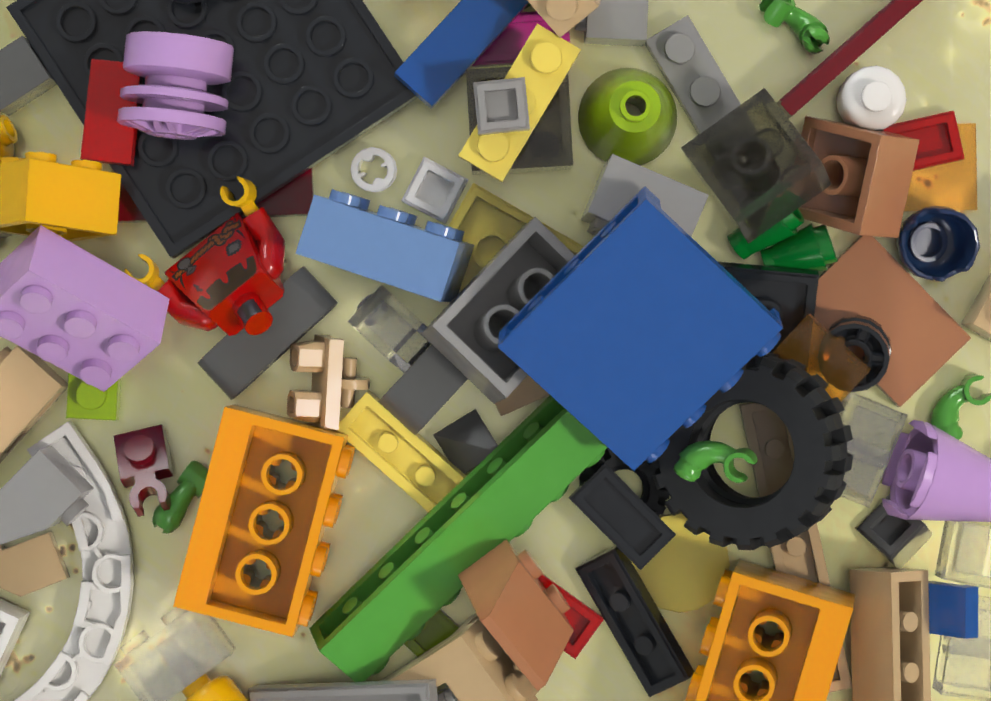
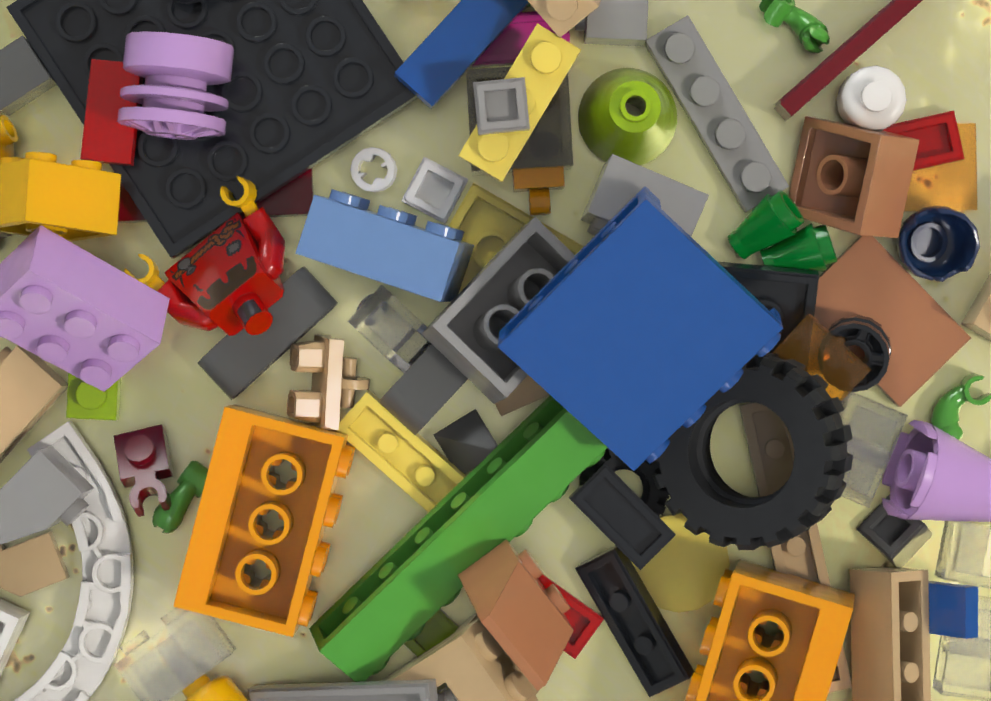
bright green arm [674,441,758,483] -> none
clear smoke brick [681,88,832,244] -> none
none -> light orange tile [512,166,565,216]

